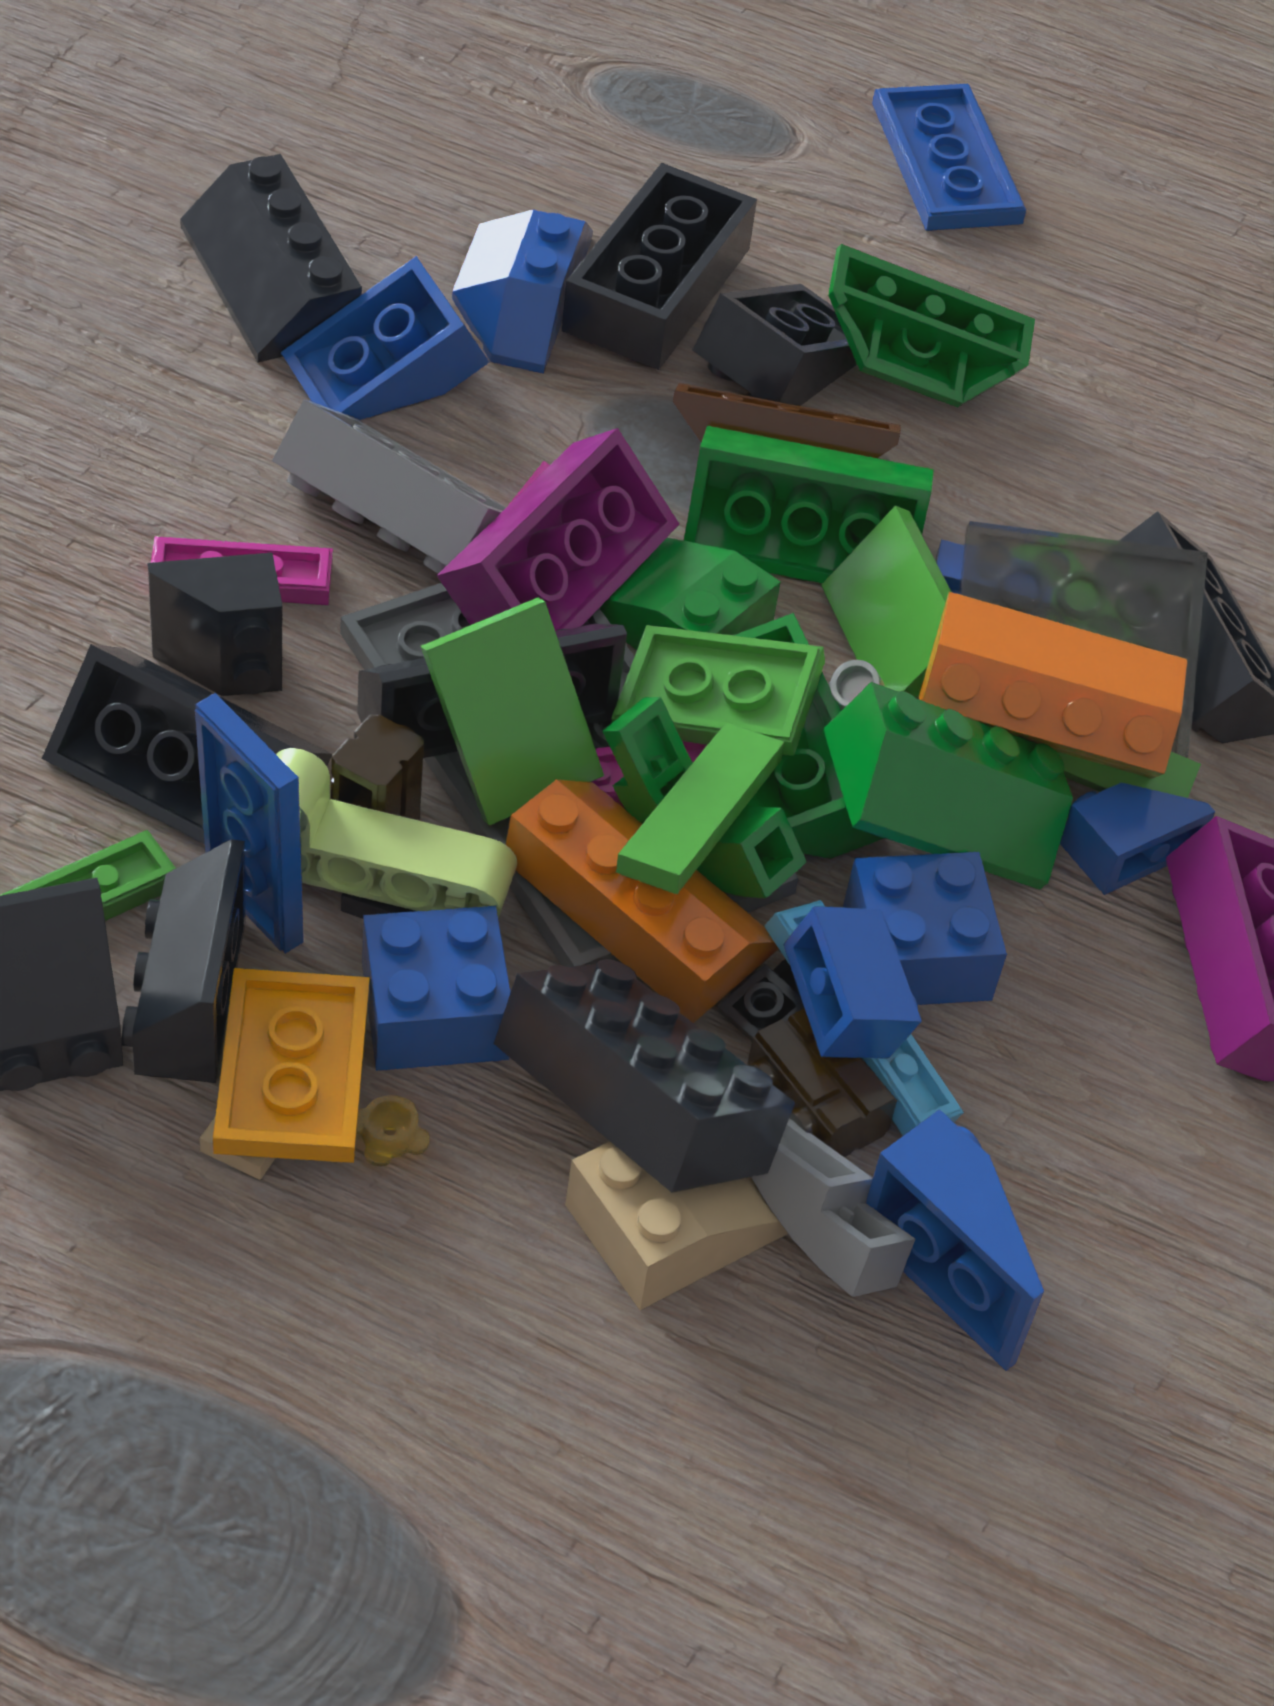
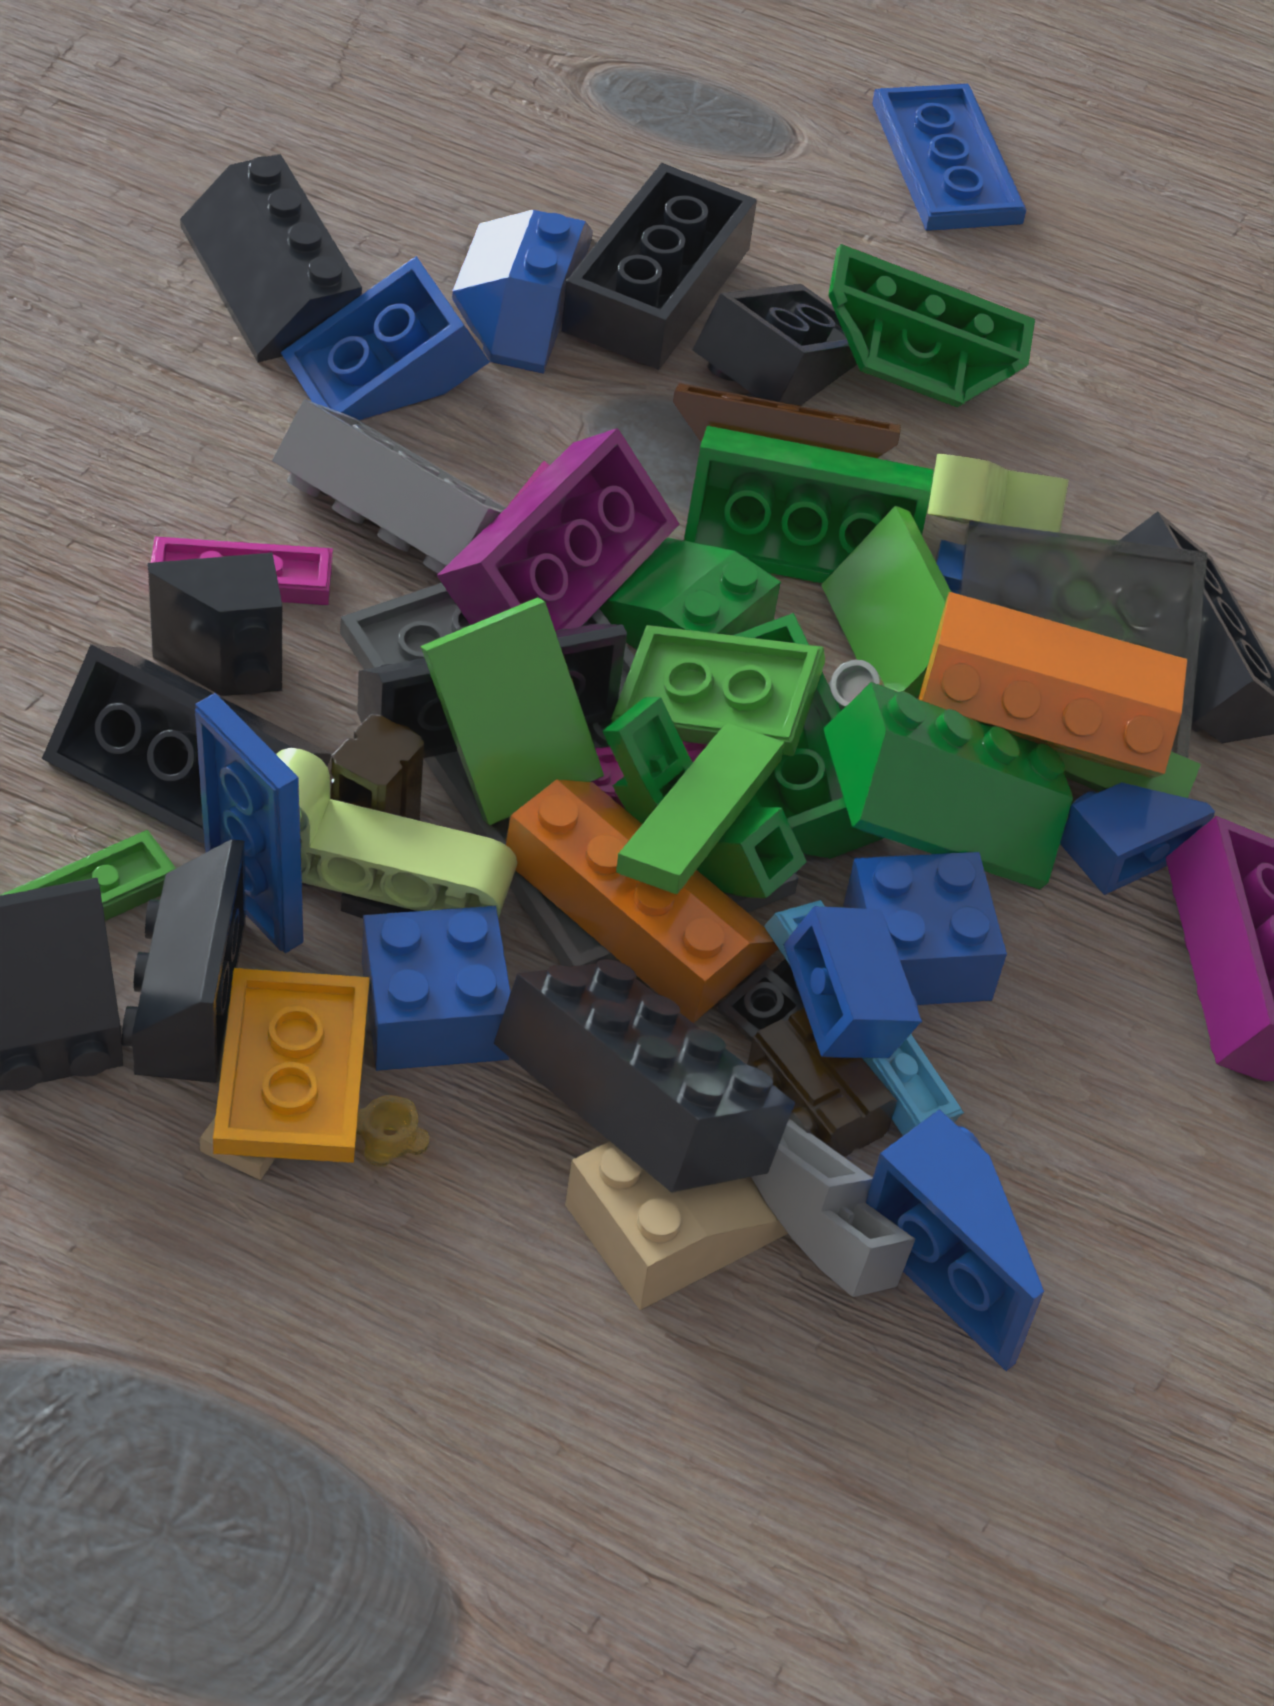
none -> yellowish green beam [928,454,1069,537]

